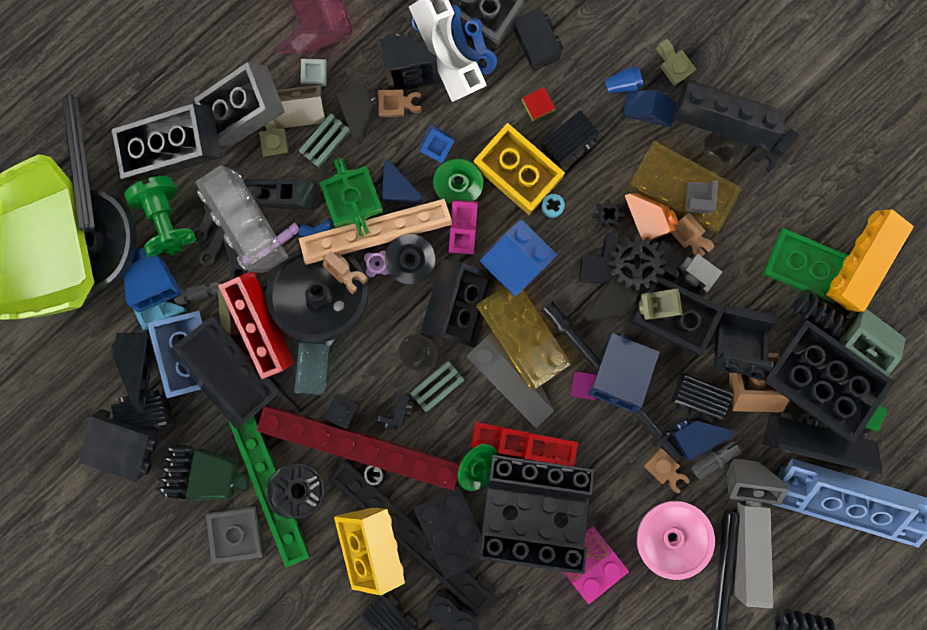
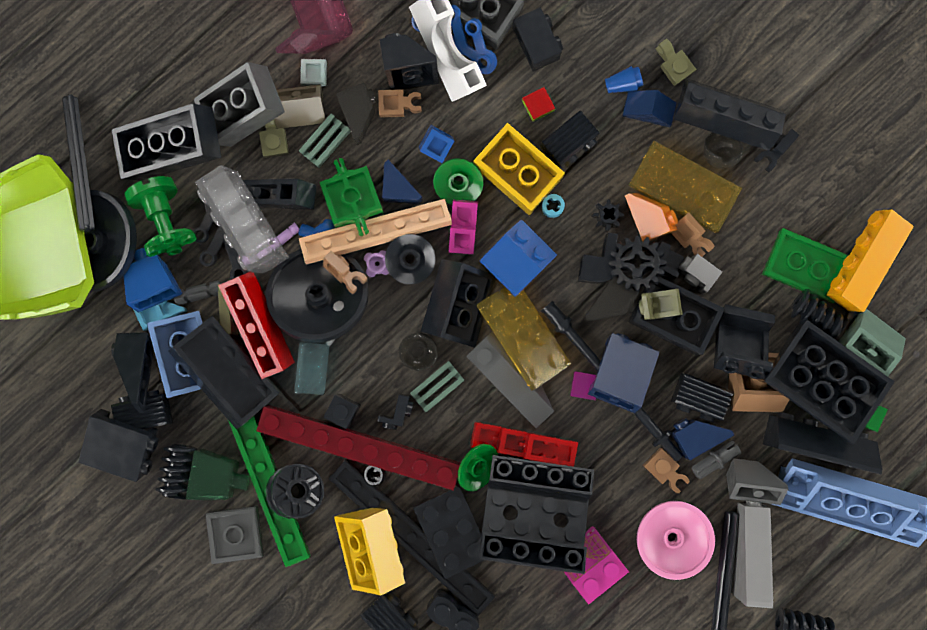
dark grey panel [684,180,718,215] -> none

